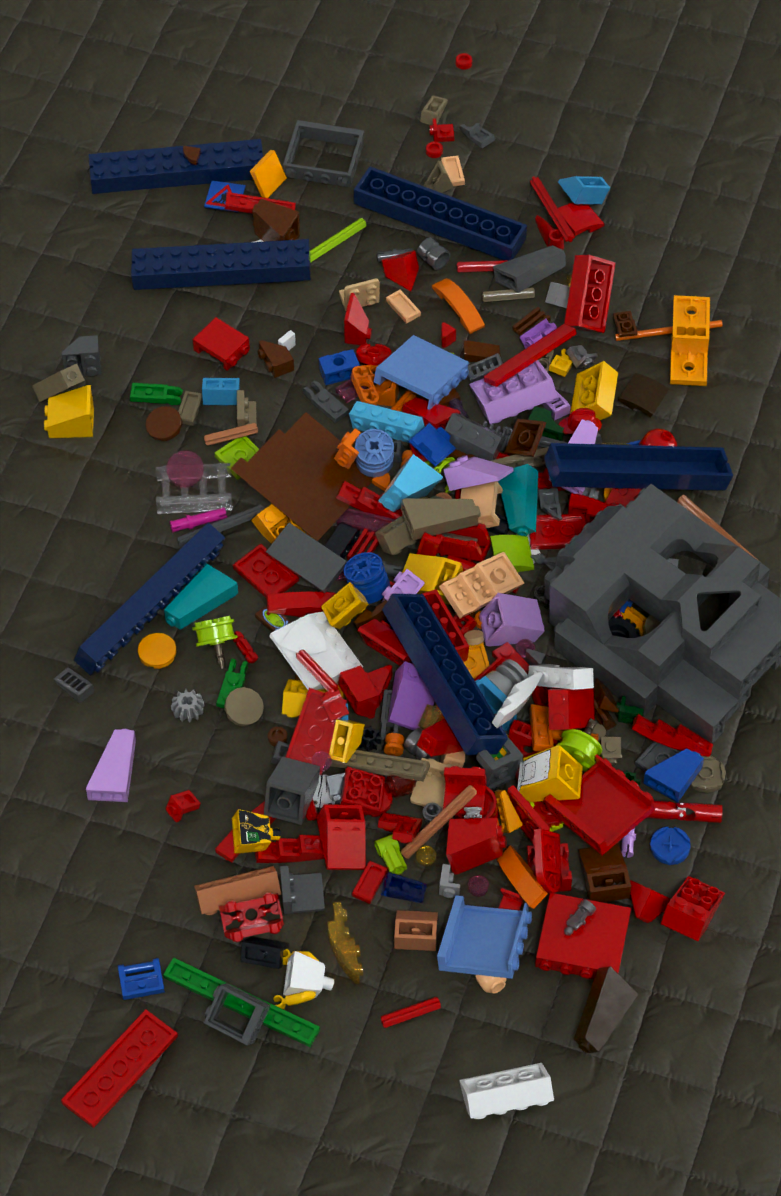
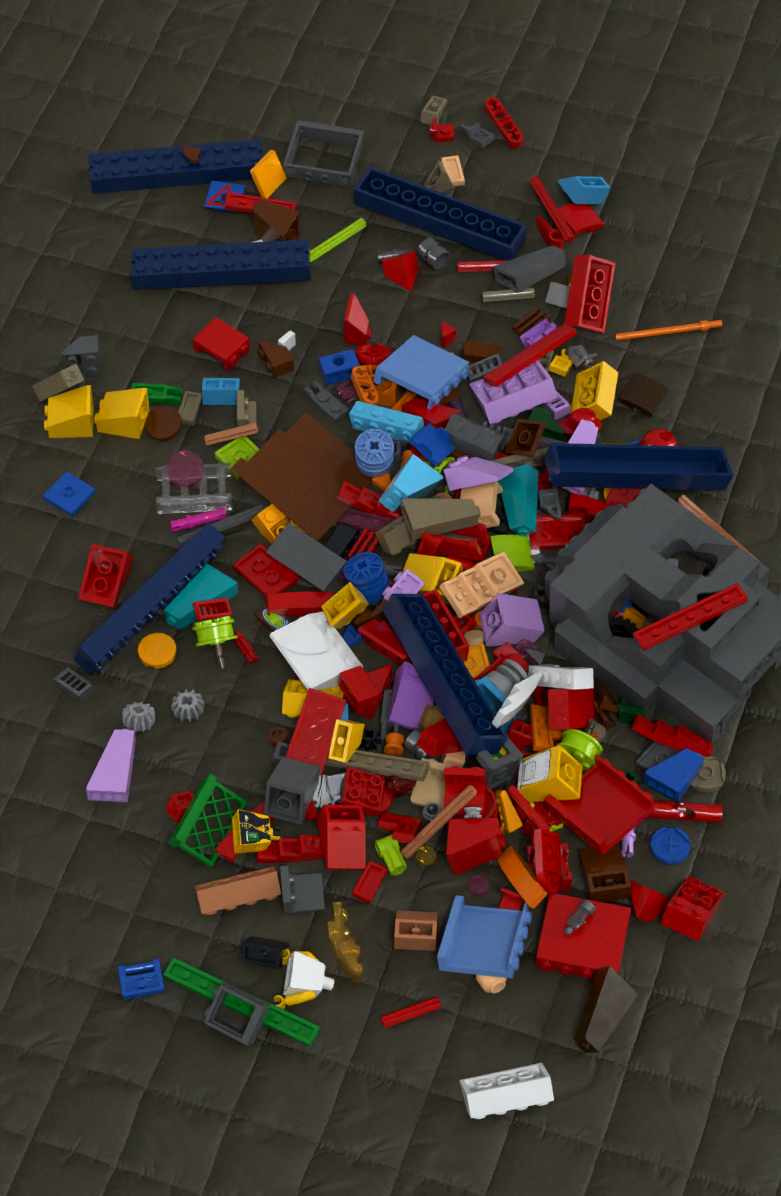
red plate [61,1009,178,1128] -> none
green hinge [216,659,248,708] -> none
red piece [219,892,284,942] -> none
dark tan tile [224,687,264,727] -> none
red axle [296,649,339,691] -> none
clear pink tile [312,751,332,772] -> none
red bracket [321,689,349,722] -> none
orange bracket [334,428,361,469] -> none
tan bracket [339,278,380,311] -> none
clear blue slope [381,872,427,903] -> none
light nougat tile [386,289,421,324] -> none
red tile [426,142,443,158] -> none
orange slope [432,278,485,334] -> none
light grey bracket [439,864,460,898] -> none
red tile [456,53,472,70] -> none
dark tan bracket [601,737,622,765] -> none
reddish brown slope [613,311,638,337] -> none
light orange bracket [670,295,710,386] -> none
none -> blue plate [43,471,96,517]
none -> red slope [78,544,134,608]
none -> yellow slope [94,388,150,439]
none -> light grey gear [122,702,155,733]
none -> green fence [168,774,247,868]
none -> red slope [192,598,233,621]
none -> blue tile [343,625,362,648]
none -> red beam [485,97,523,148]
none -> red tile [633,583,748,651]

